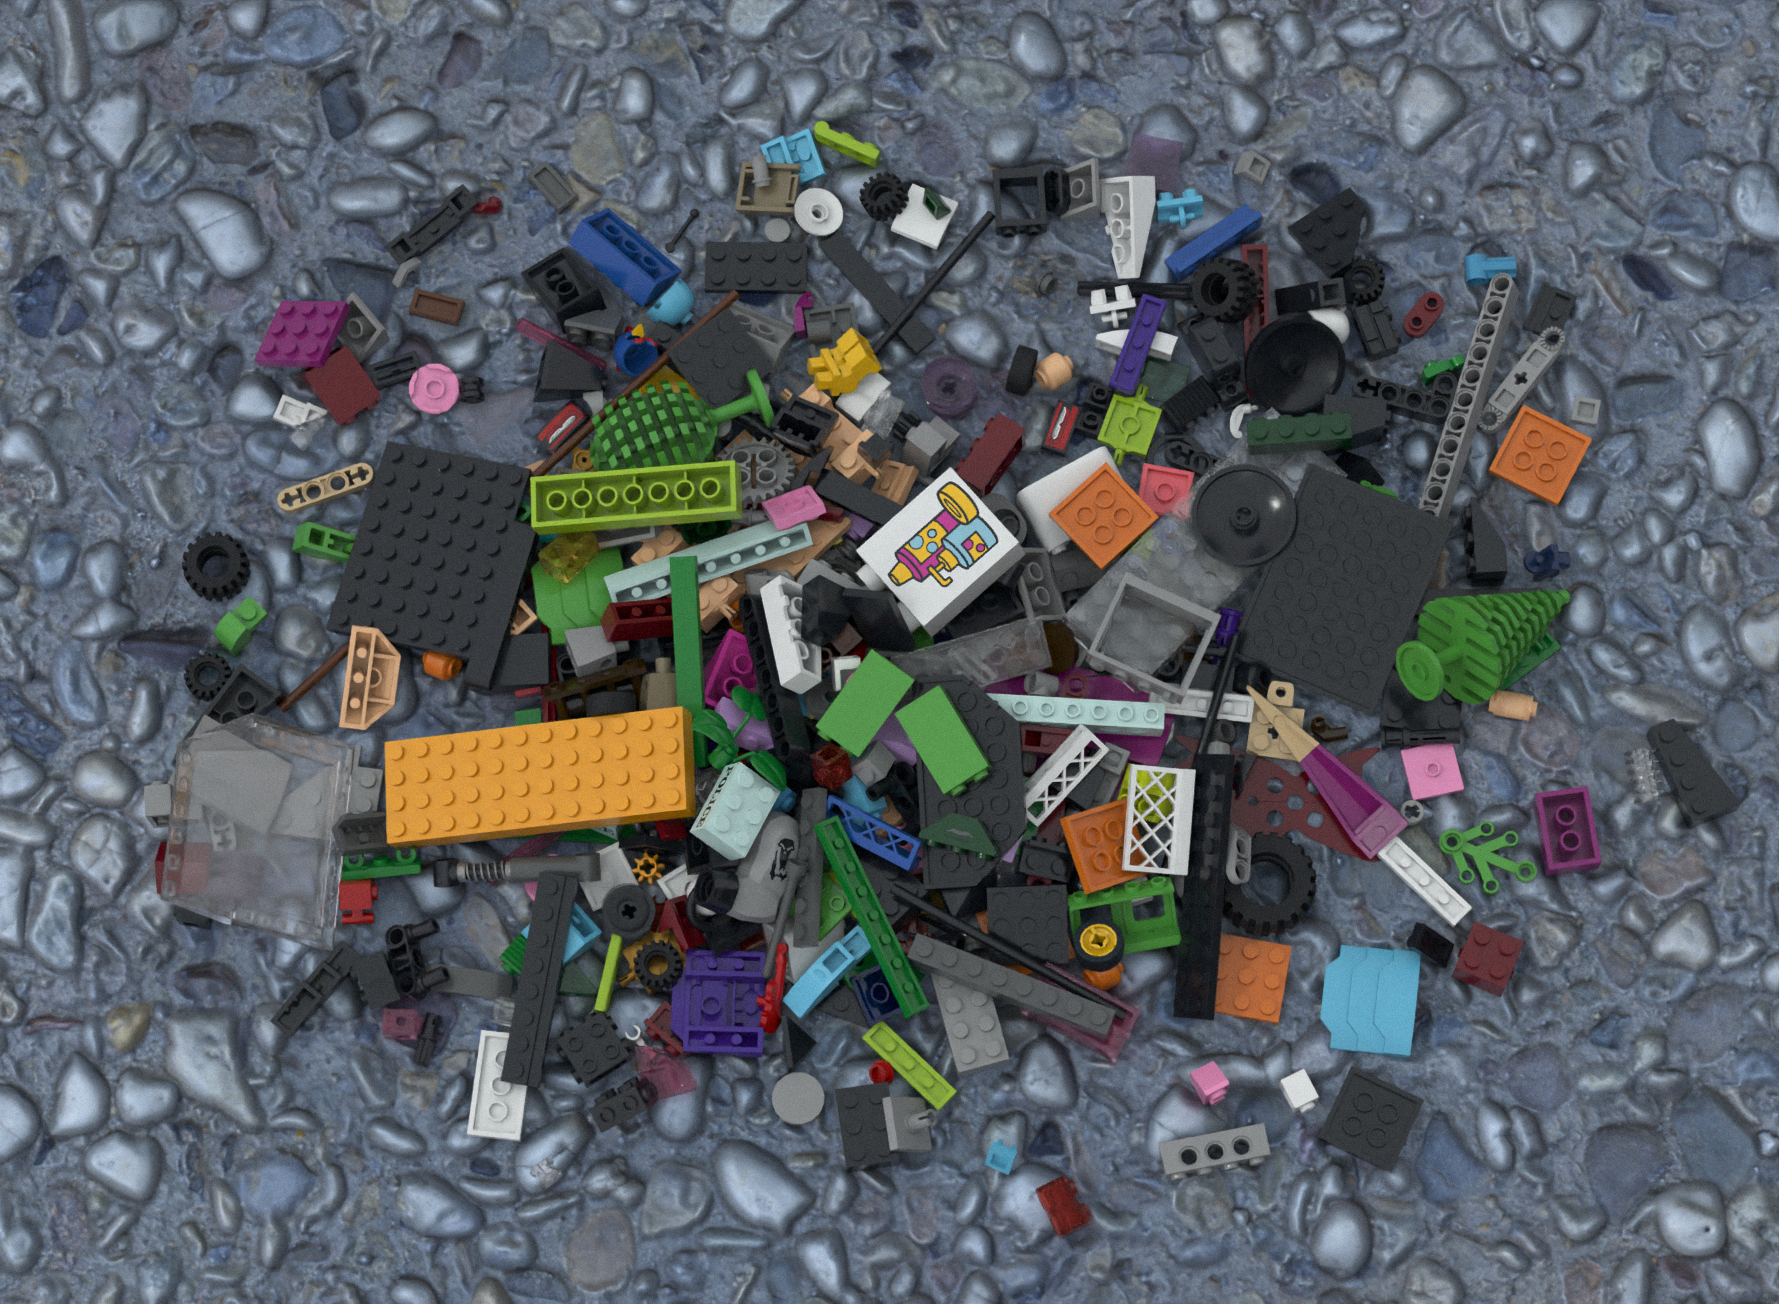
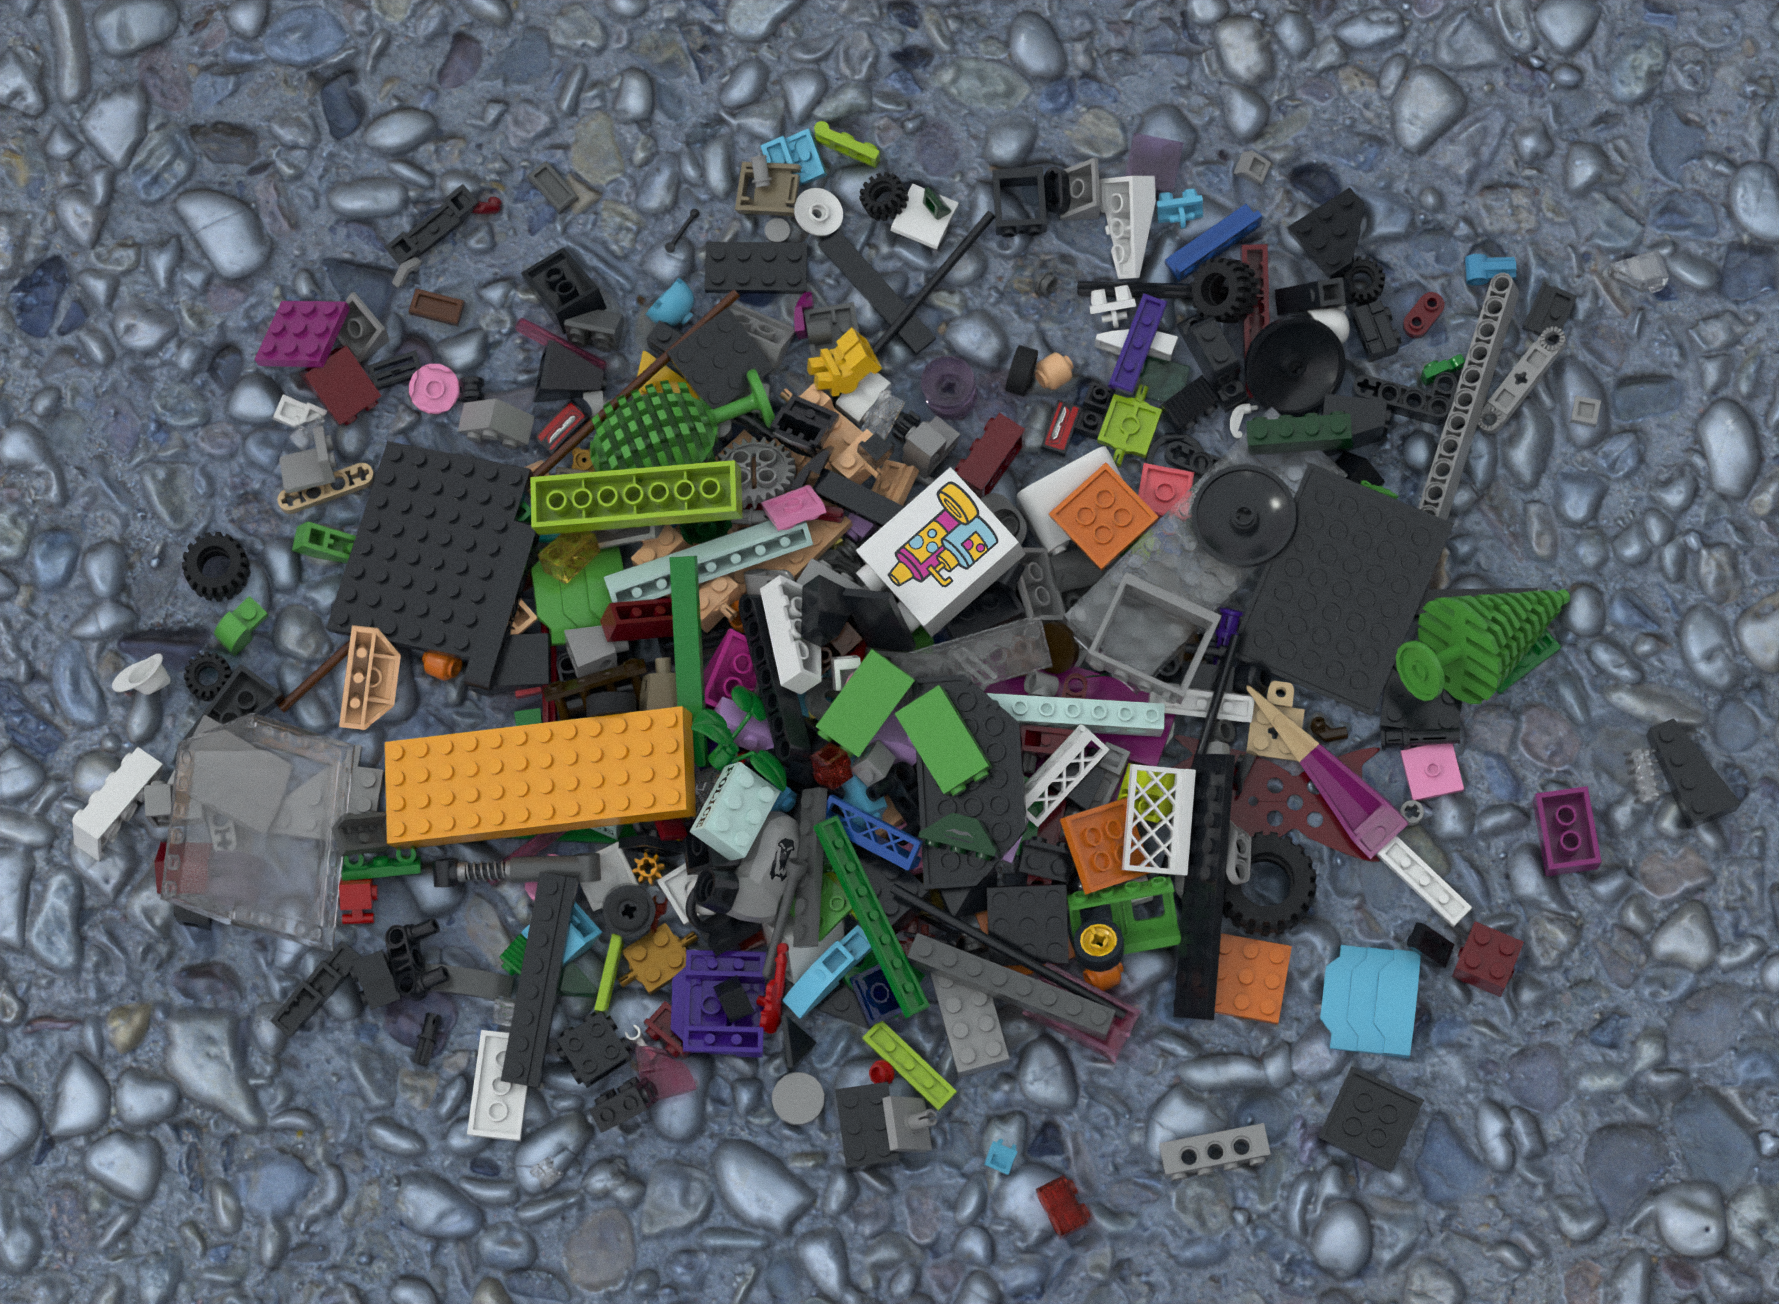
clear pink brick [382,1008,422,1039] -> none
blue slope [568,208,682,307] -> none
blue piece [613,324,658,377] -> none
black tyre [633,940,683,991] -> none
dark red slope [658,894,706,952] -> none
bright pink slope [1189,1061,1230,1106] -> none
white brick [1279,1069,1319,1113] -> none
bright green plant [1439,821,1537,895] -> none
black slope [1462,498,1508,587] -> none
orange plate [1488,405,1592,507] -> none
light nougat head [1488,689,1538,721] -> none
dark blue hips [1523,544,1570,582] -> none
none -> white wedge [72,747,163,861]
none -> white piece [112,653,171,695]
none -> light grey bracket [280,426,337,493]
none -> light grey brick [457,398,535,449]
none -> black panel [713,975,754,1022]
none -> clear slope [1607,249,1669,293]

